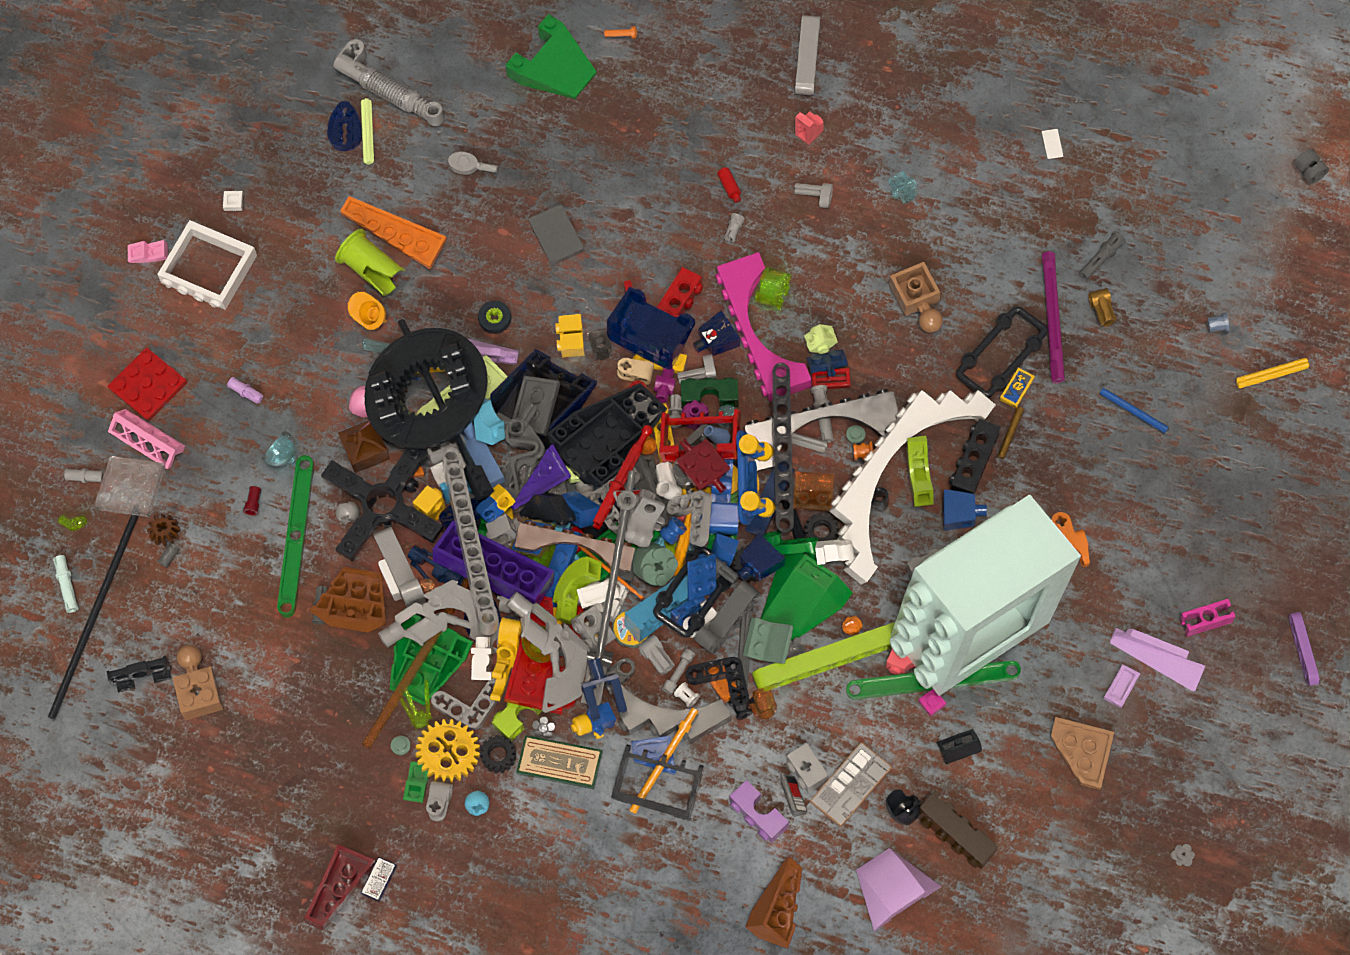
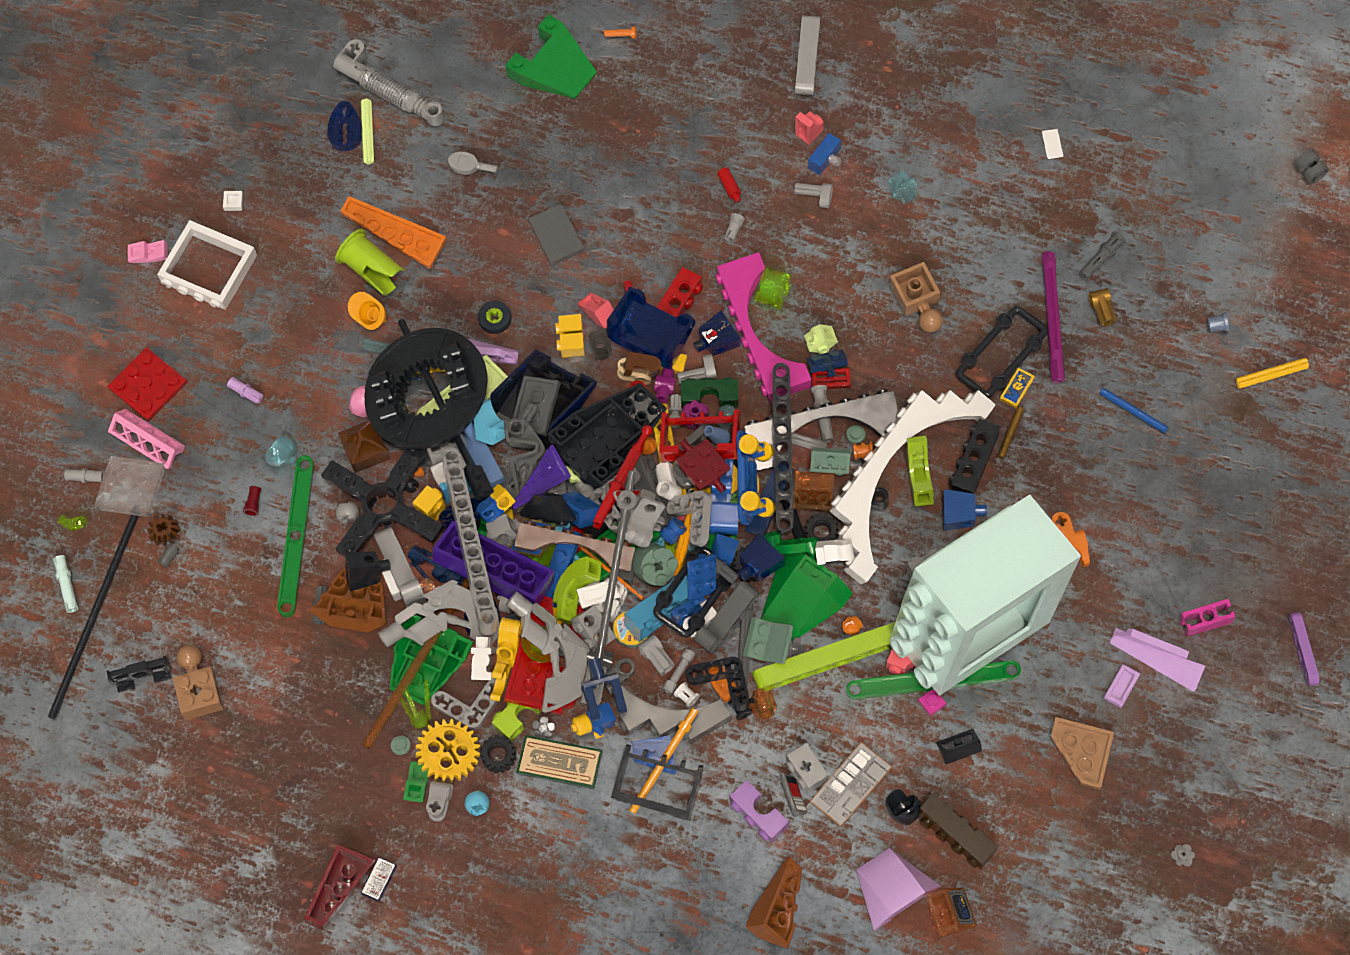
none -> black torso [345,551,391,591]
none -> coral arch [577,292,619,329]
none -> reddish brown leg [624,351,661,377]
none -> blue piece [808,133,842,175]
none -> sand green bracket [810,447,851,475]
none -> clear orange slope [925,888,977,939]

